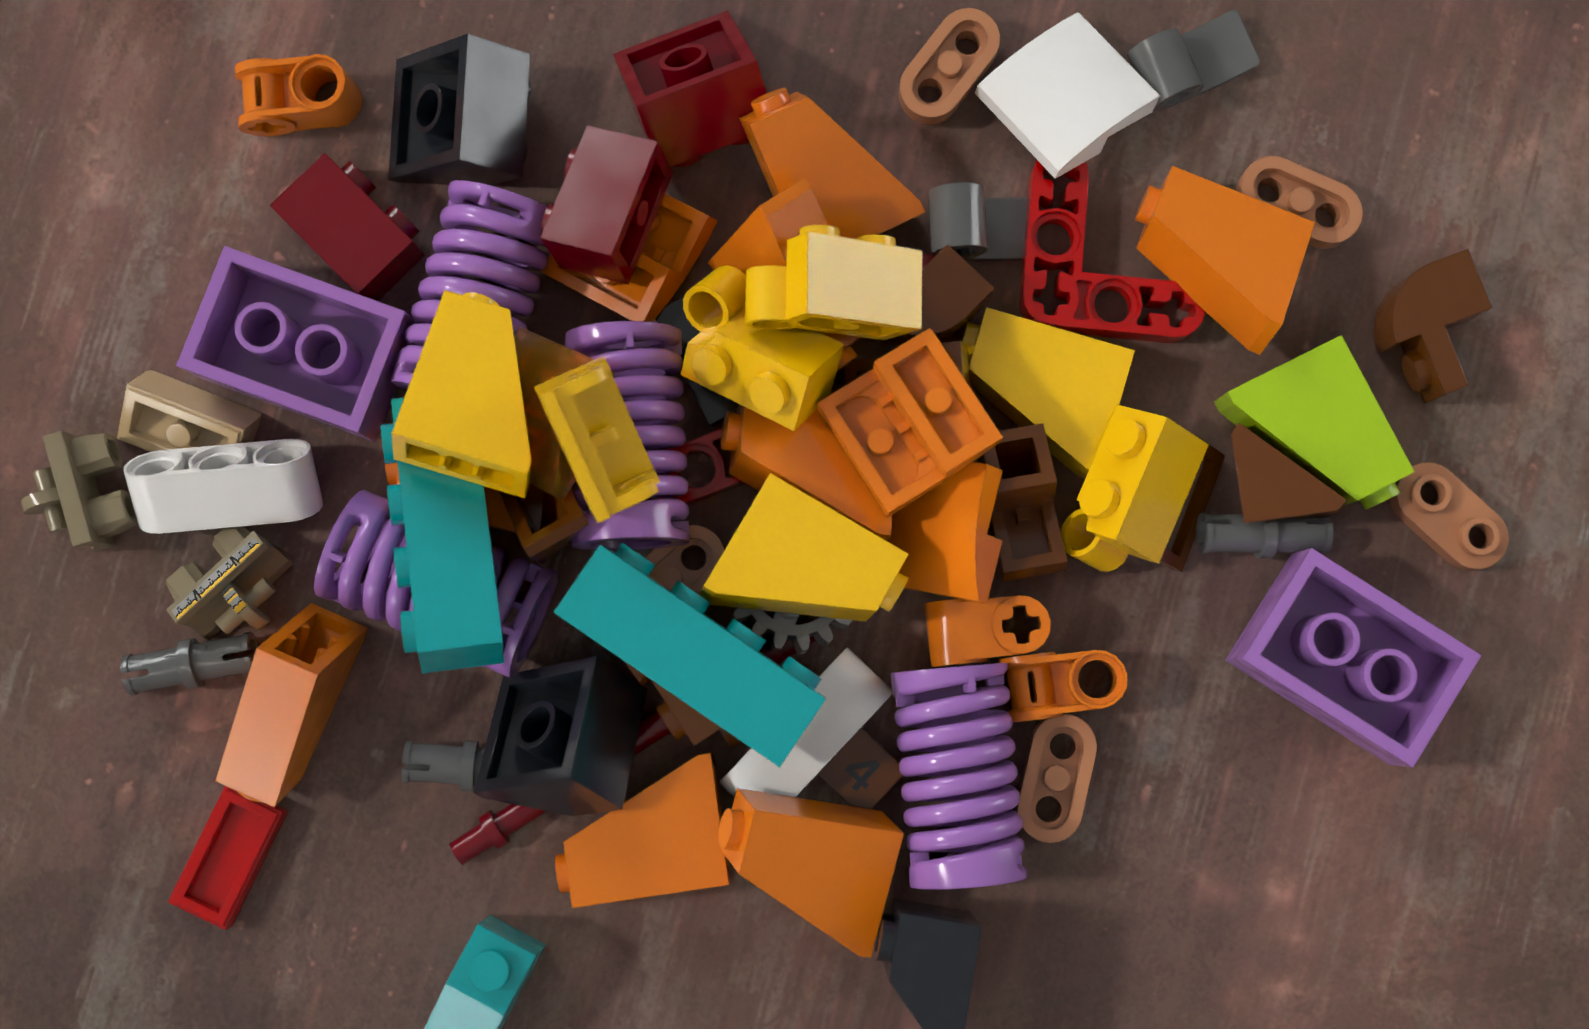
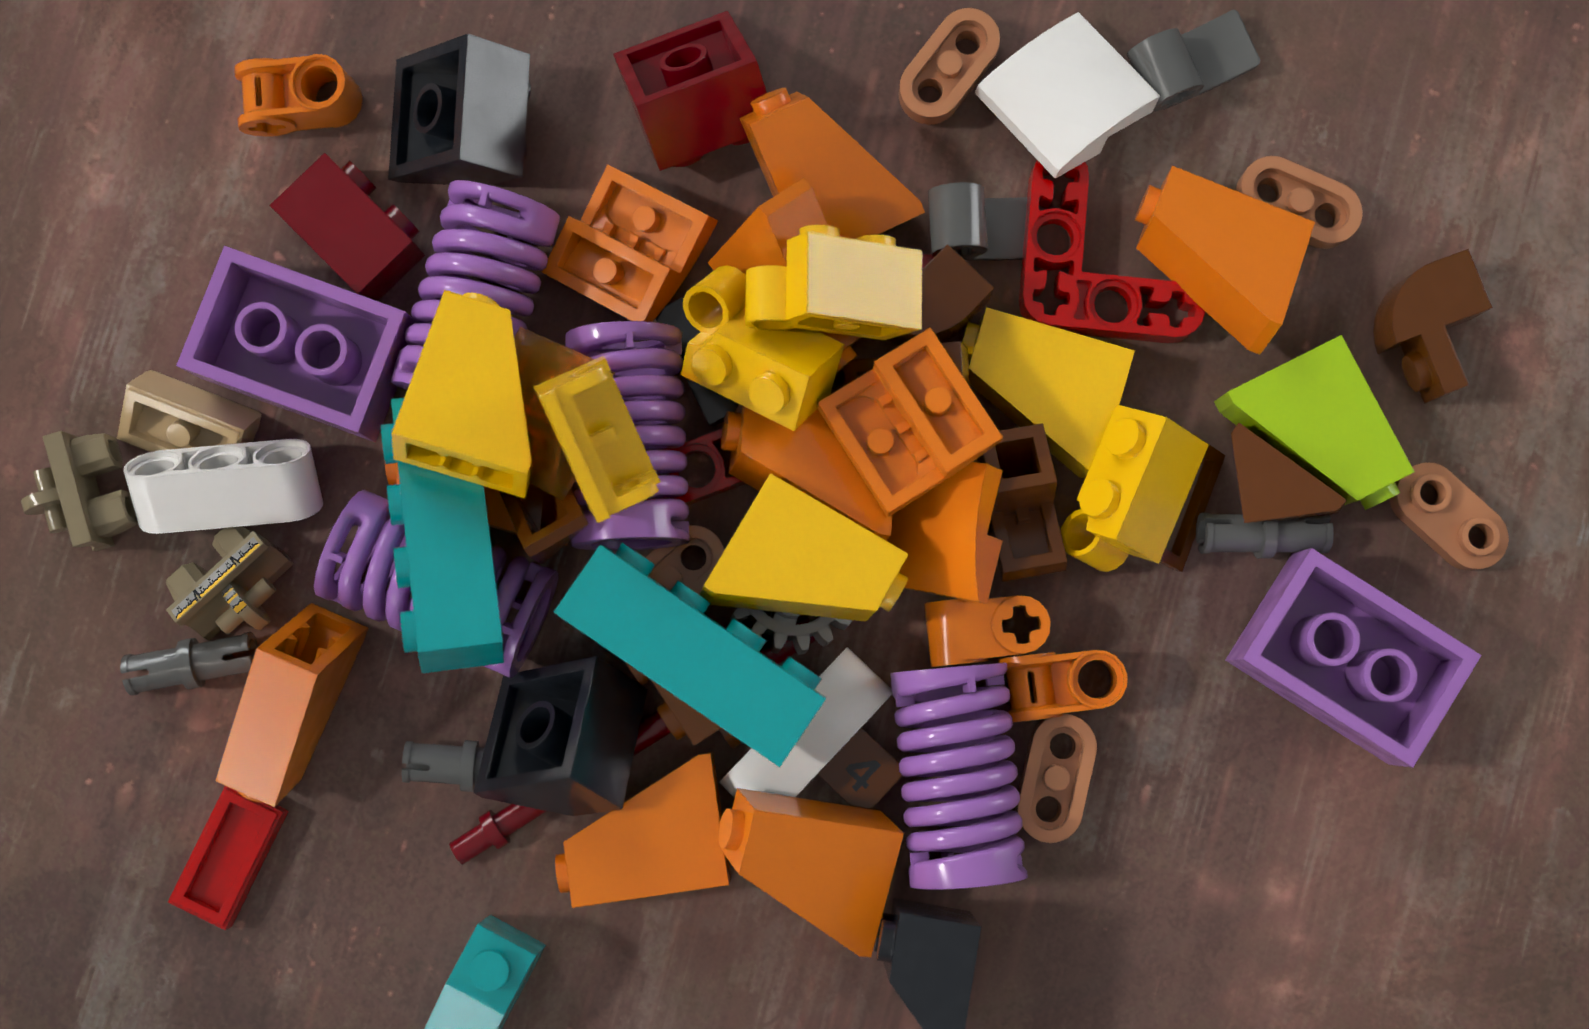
dark red brick [540,125,673,285] -> none

